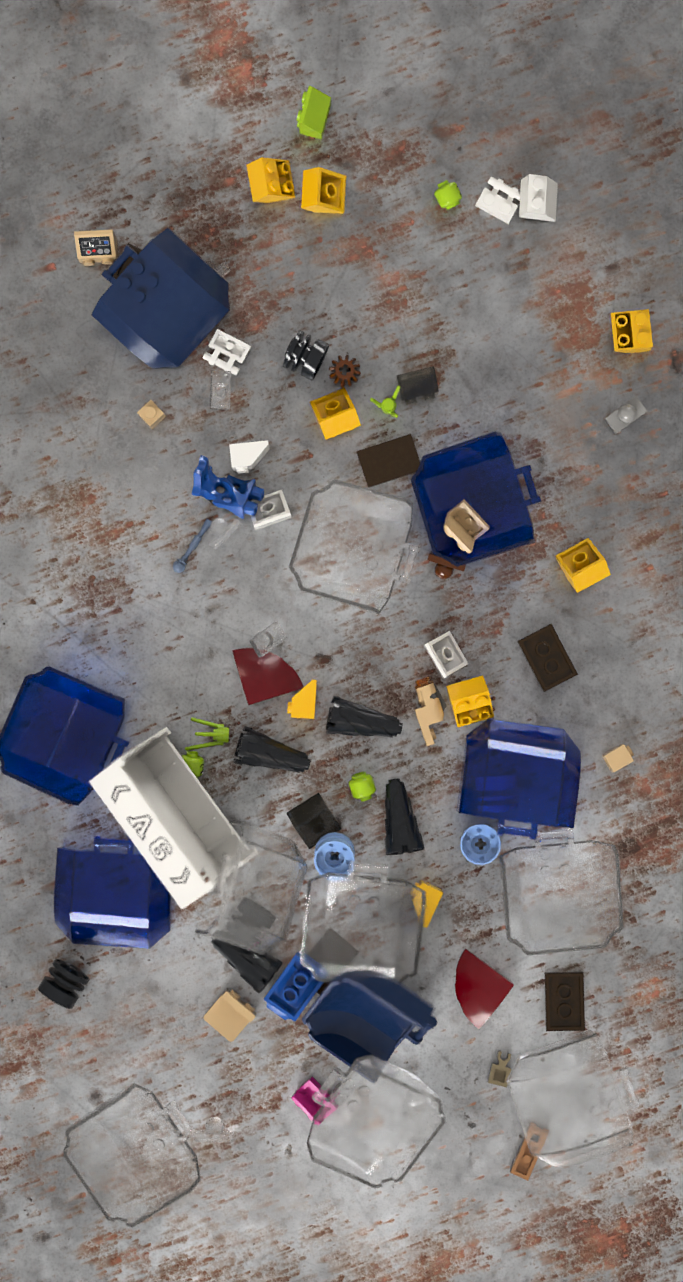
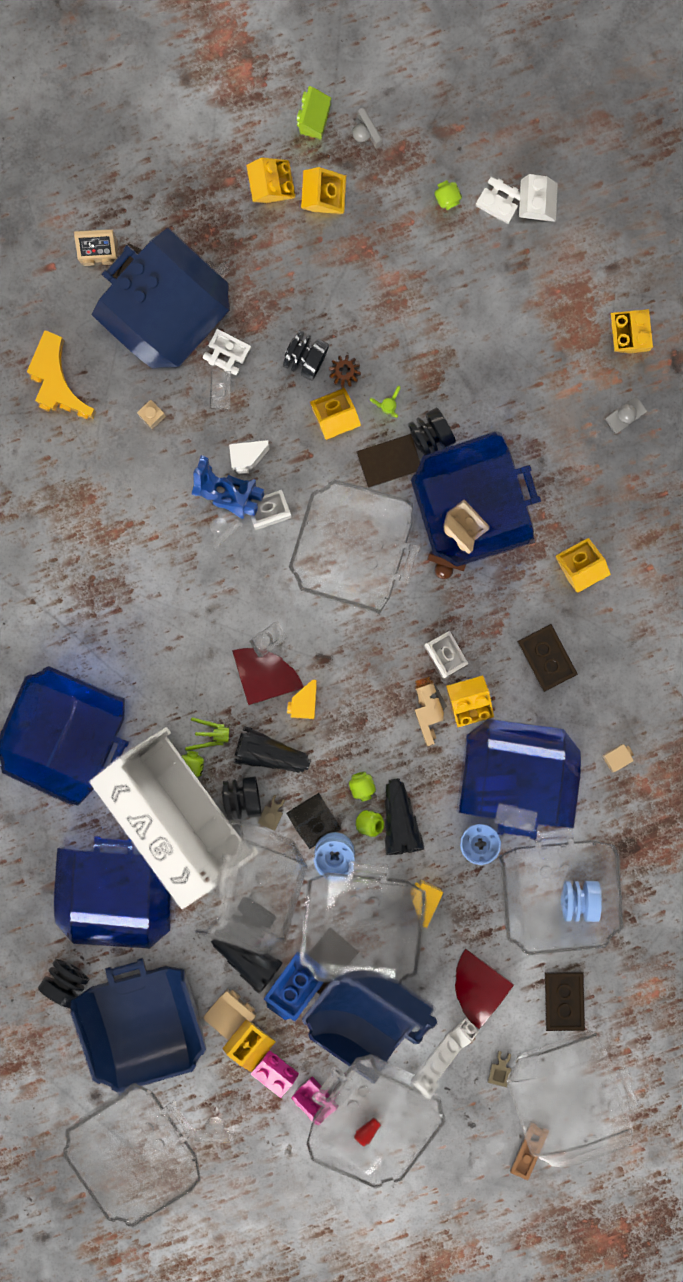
sand blue piece [173,519,213,573] -> none
black cone [326,696,403,738] -> none
clear smoke slope [395,366,439,405] -> none
none -> yellow arch [27,330,96,419]
none -> dark blue windscreen [70,958,206,1093]
none -> black wheel [222,776,261,821]
none -> yellow slope [222,1019,276,1072]
none -> bracket [251,1051,299,1098]
none -> dark tan plate [258,794,286,831]
none -> light grey tile [352,108,382,149]
none -> red cone [353,1117,382,1147]
none -> lime head [356,810,385,837]
none -> black wheel [408,407,456,459]
none -> white slope [411,1017,479,1098]
none -> clear tile [494,803,538,832]
none -> light blue wheel [561,881,602,922]

